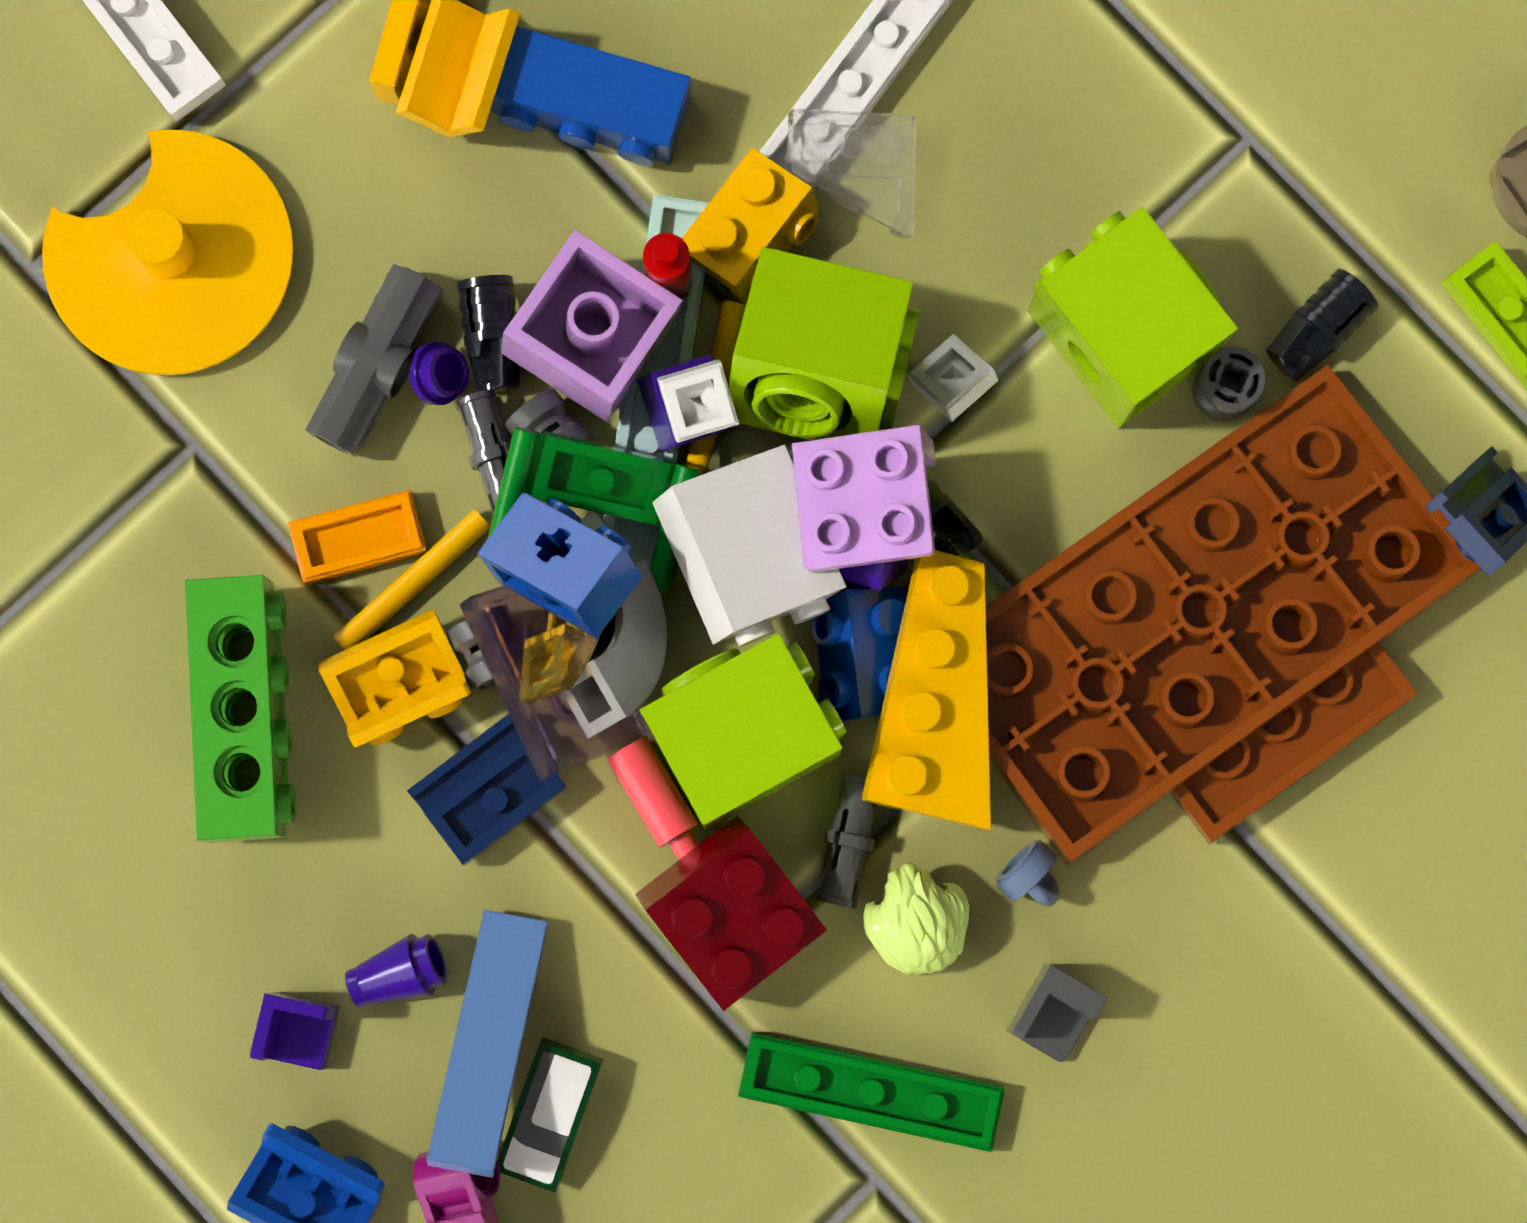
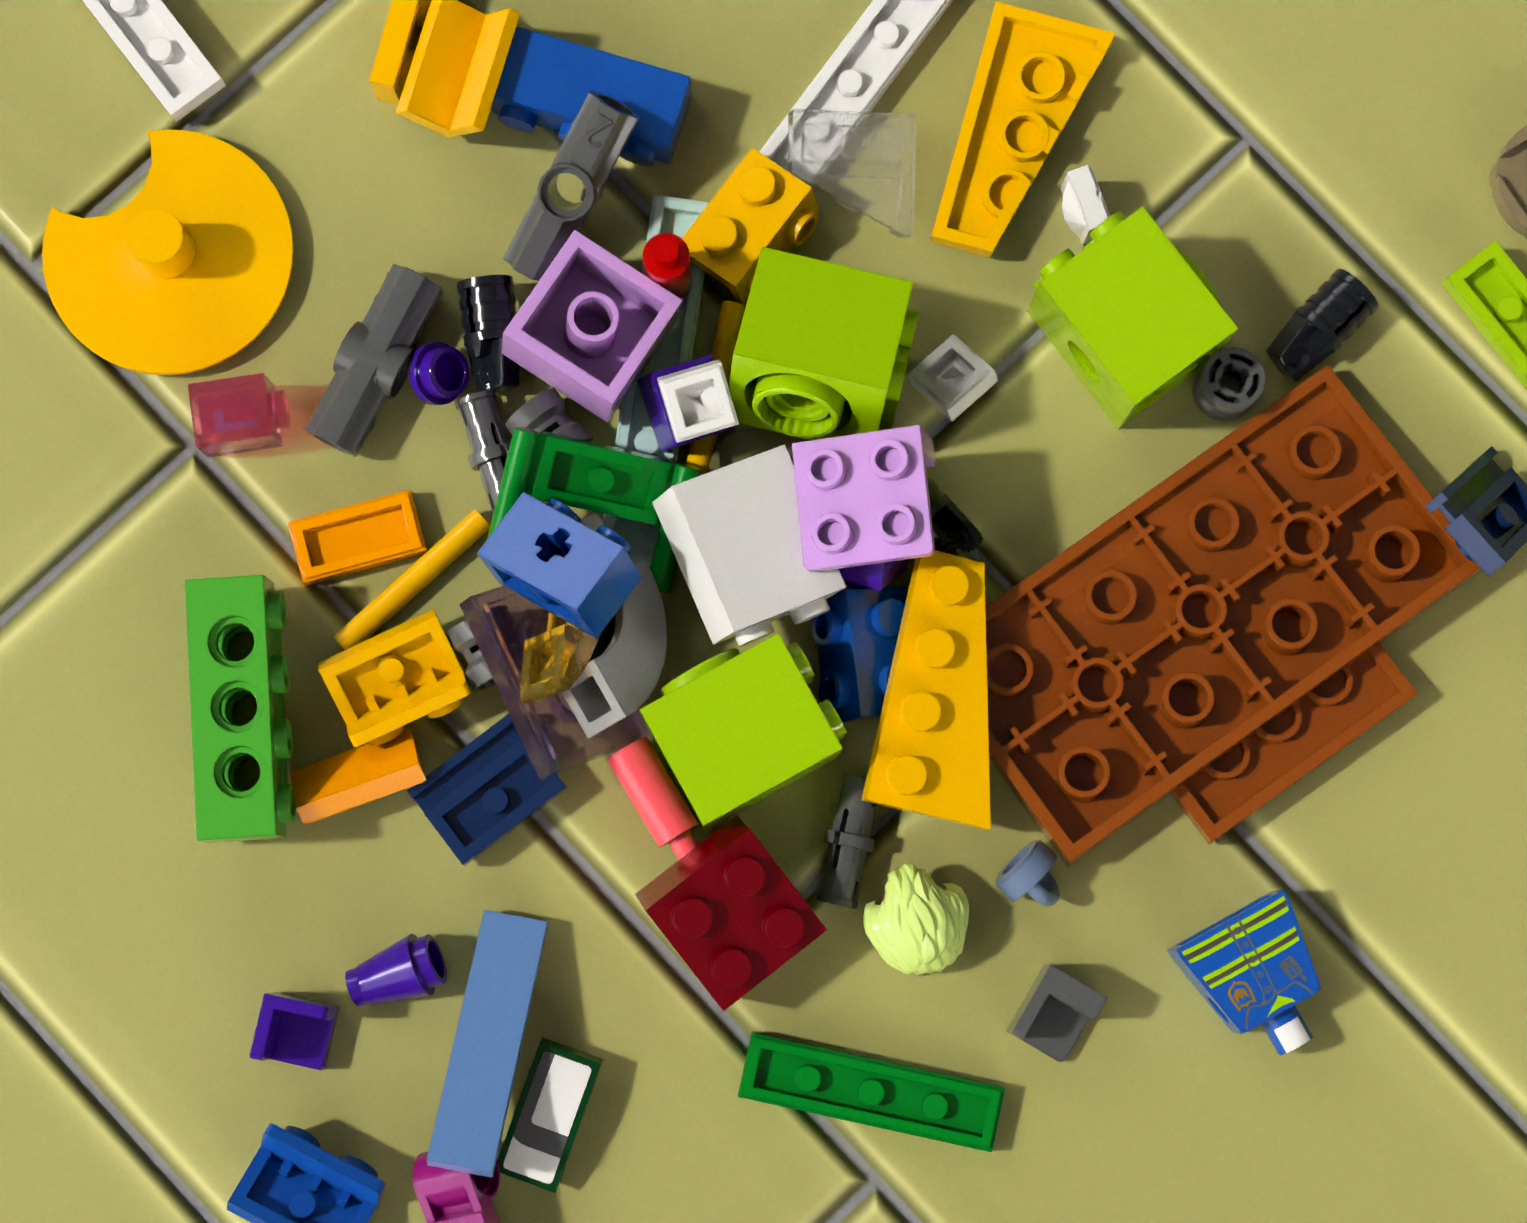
none -> clear pink brick [188,373,290,457]
none -> light orange tile [290,728,426,825]
none -> dark grey piece [503,90,640,281]
none -> yellow wing [930,1,1116,258]
none -> white tile [1060,165,1110,246]
none -> blue torso [1167,890,1321,1055]

